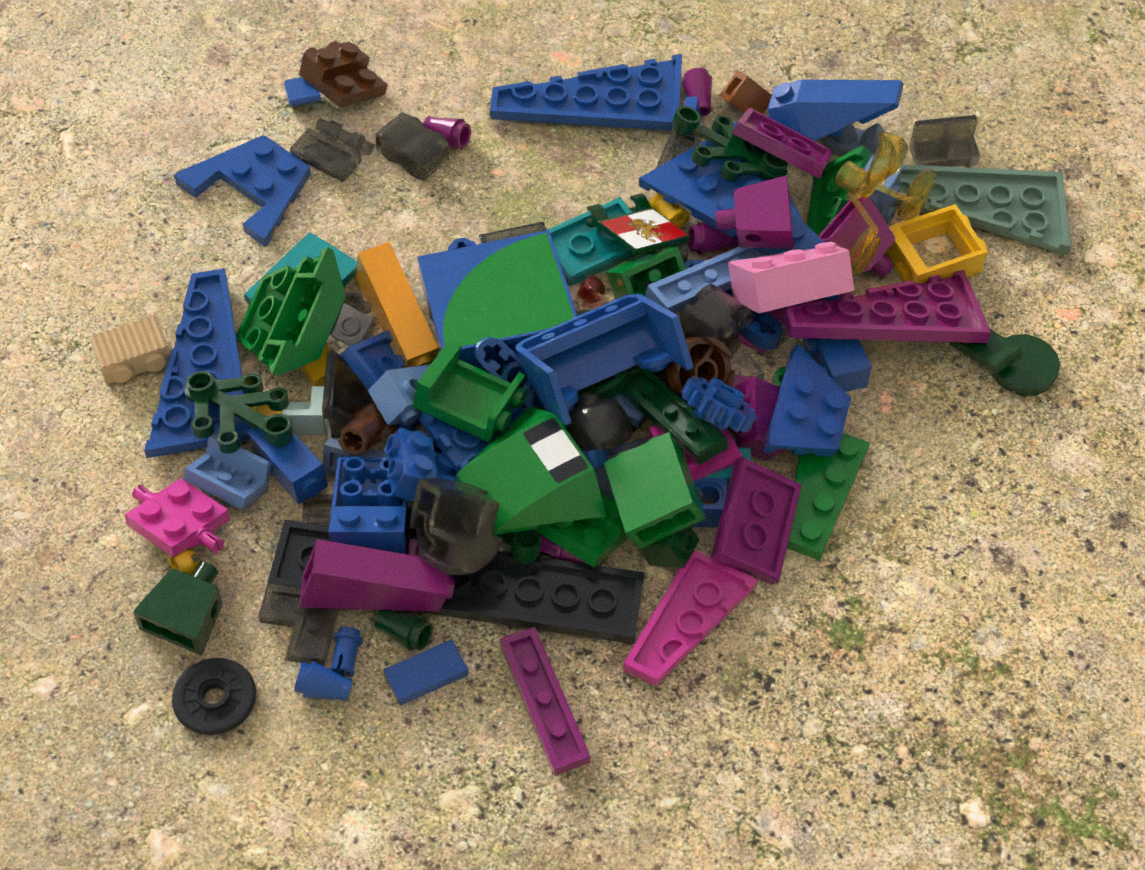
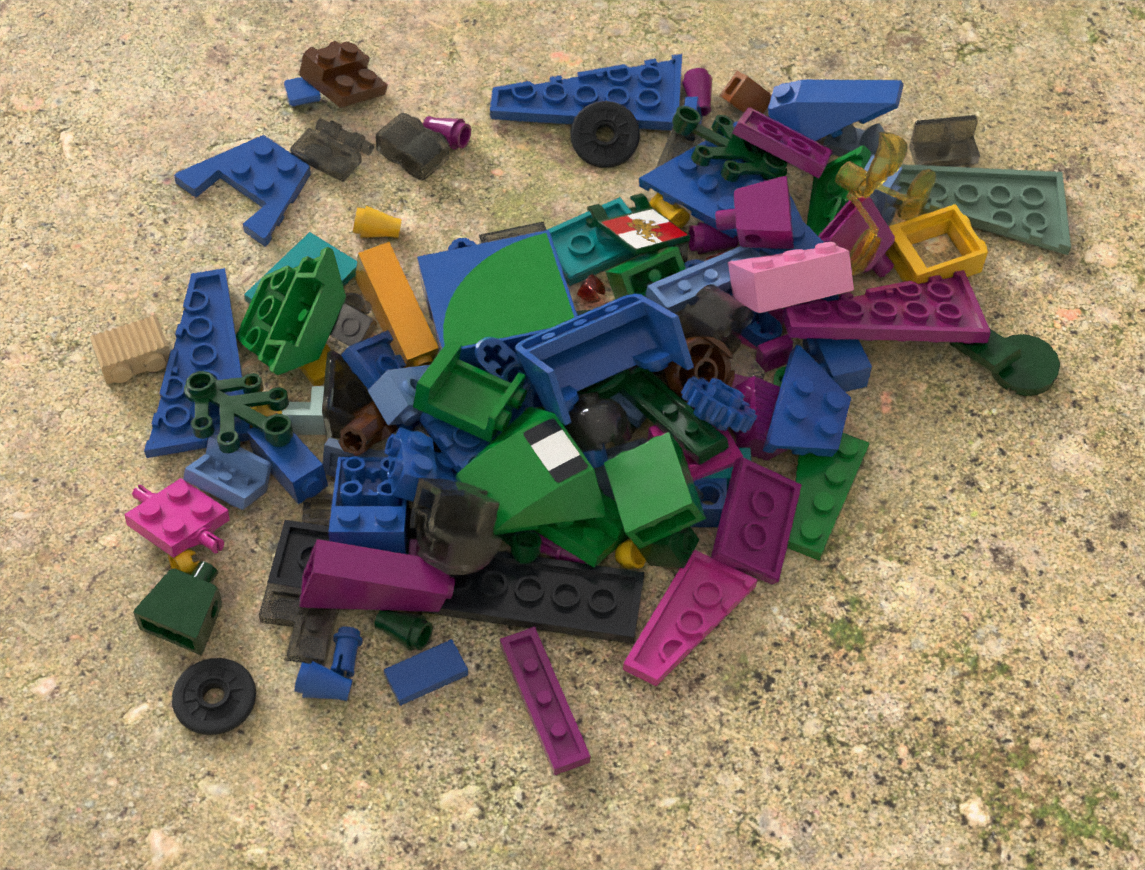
none -> yellow cone [353,205,402,238]
none -> black wheel [570,101,640,168]
none -> yellow hinge [615,540,646,569]
none -> magenta tile [755,334,794,374]

